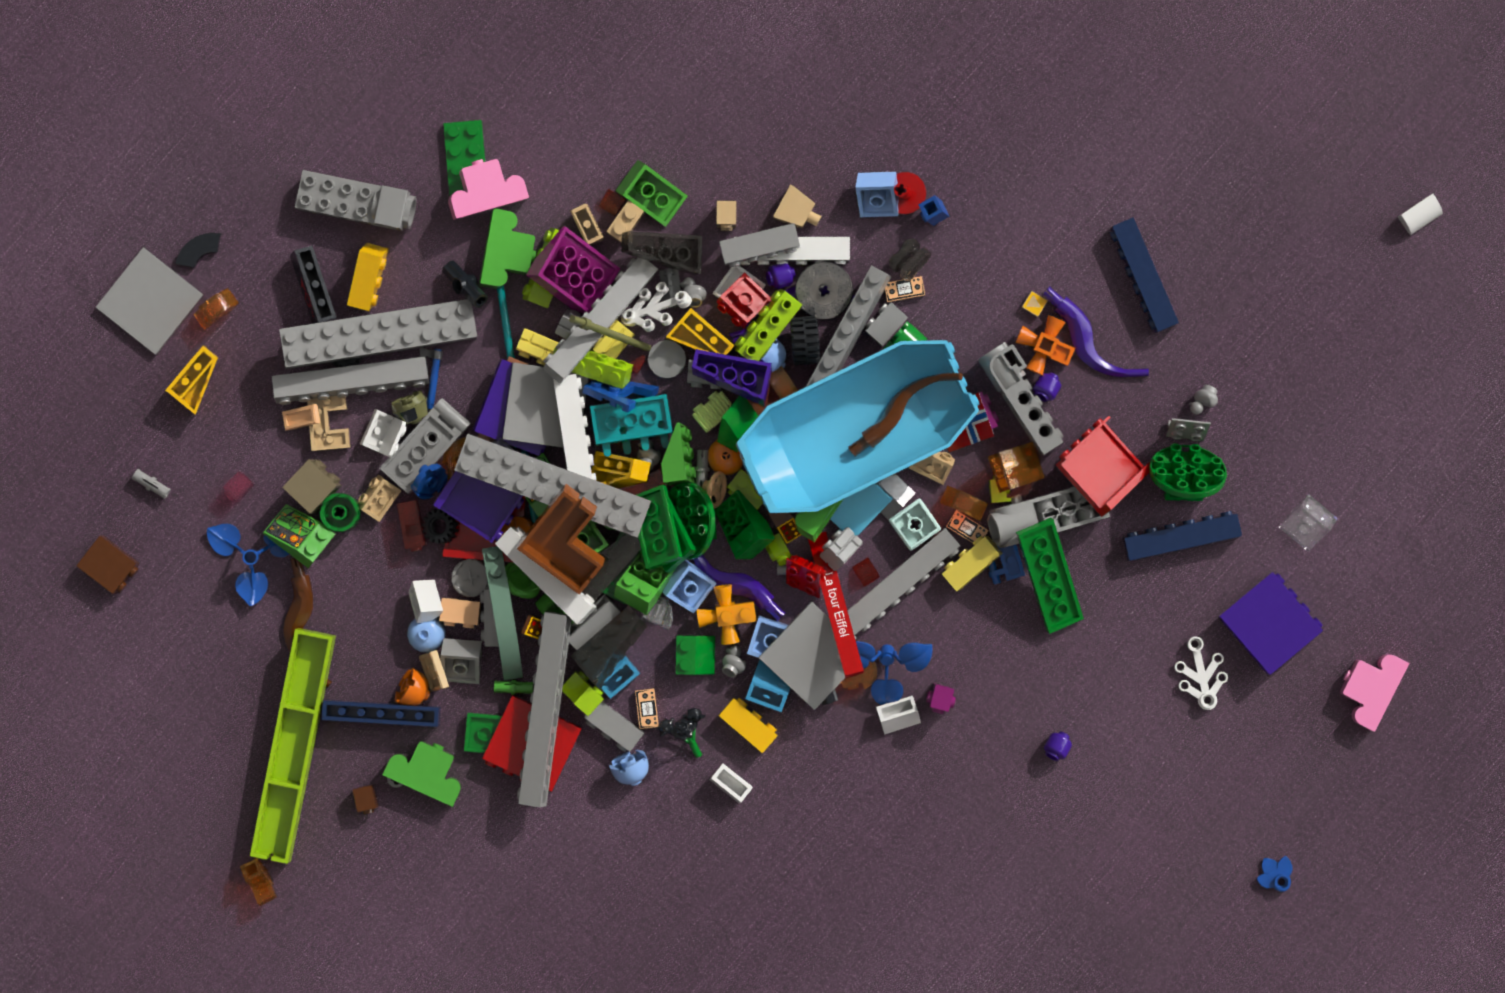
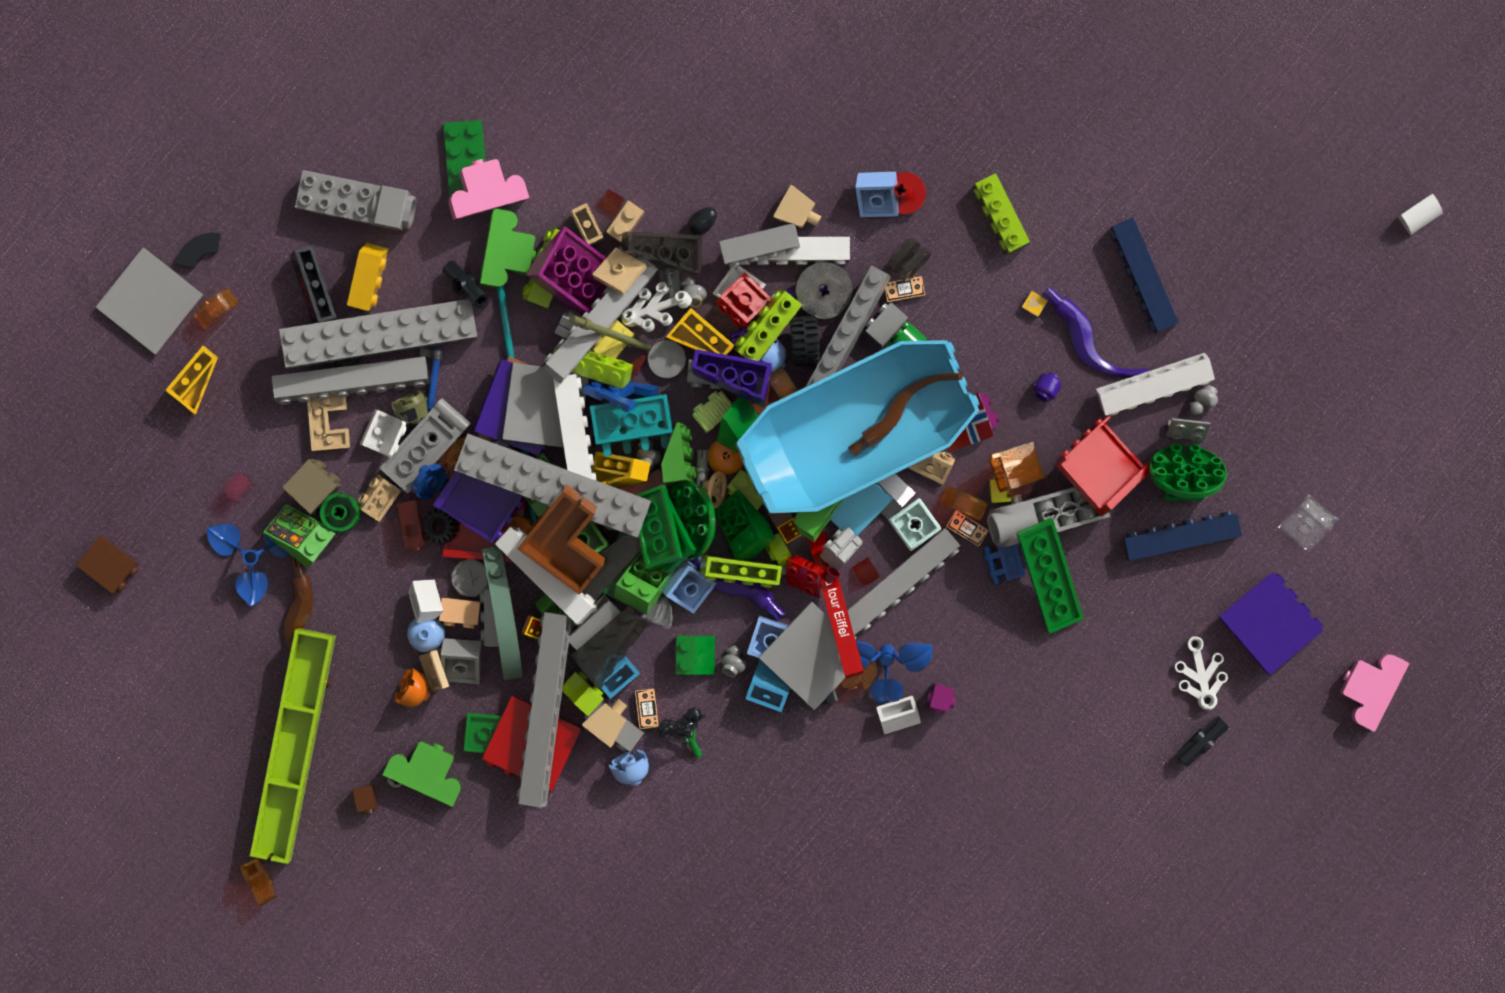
light grey pin [132,469,171,499] -> none
light nougat tile [282,404,320,431] -> none
dark blue brick [322,700,441,727] -> none
bright green pin [494,680,533,695] -> none
bright green piece [505,562,540,599] -> none
light yellow brick [516,328,559,366] -> none
bright green slope [616,160,688,227] -> none
light orange brick [697,584,756,645] -> none
white brick [709,764,753,803] -> none
tan brick [717,201,736,231] -> none
yellow brick [719,698,778,753] -> none
dark purple head [766,263,796,289] -> none
blue brick [918,195,950,226] -> none
light yellow brick [942,536,1003,592] -> none
light grey brick [977,342,1064,456] -> none
orange brick [1015,315,1075,375] -> none
dark purple head [1044,731,1072,761] -> none
blue plate [1257,856,1293,892] -> none
none -> tan torso [582,699,627,748]
none -> tan plate [592,248,647,295]
none -> black animal [688,207,717,235]
none -> lime brick [700,555,782,588]
none -> dark red hinge [823,567,840,584]
none -> lime brick [973,173,1030,254]
none -> white brick [1096,353,1215,416]
none -> black piece [1176,715,1229,767]

